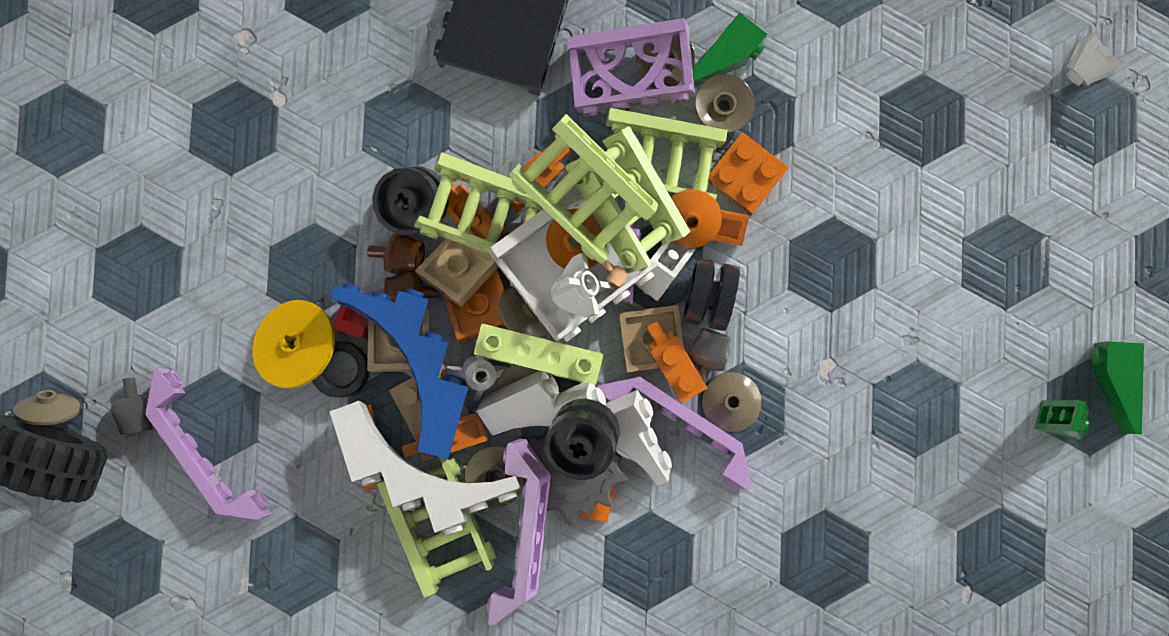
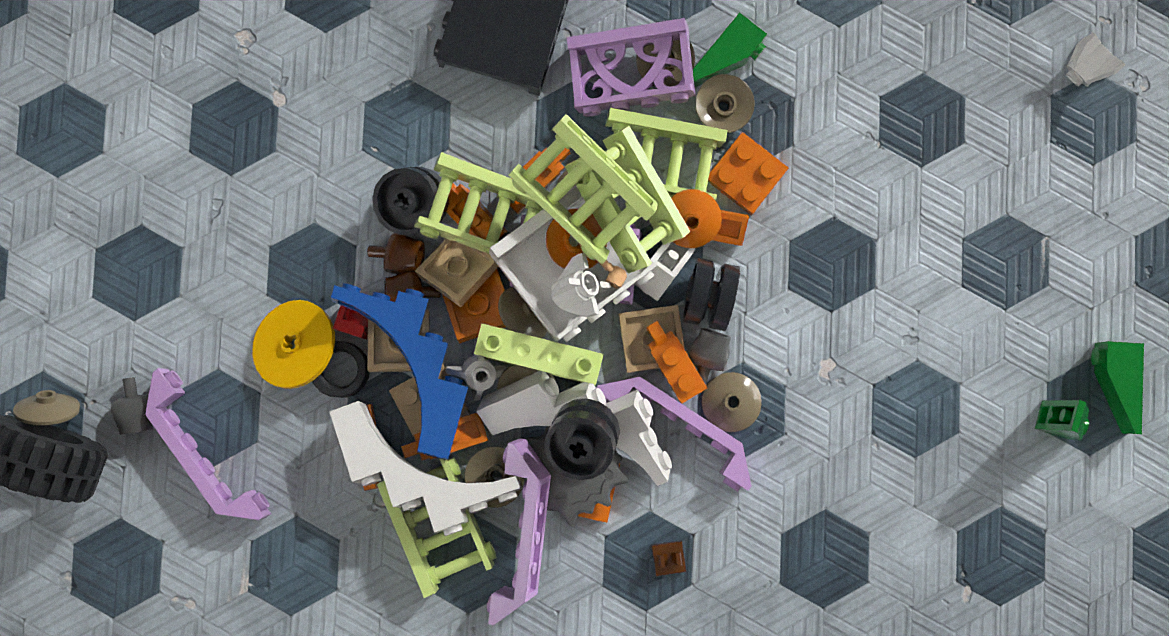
none -> reddish brown tile [651,540,686,576]

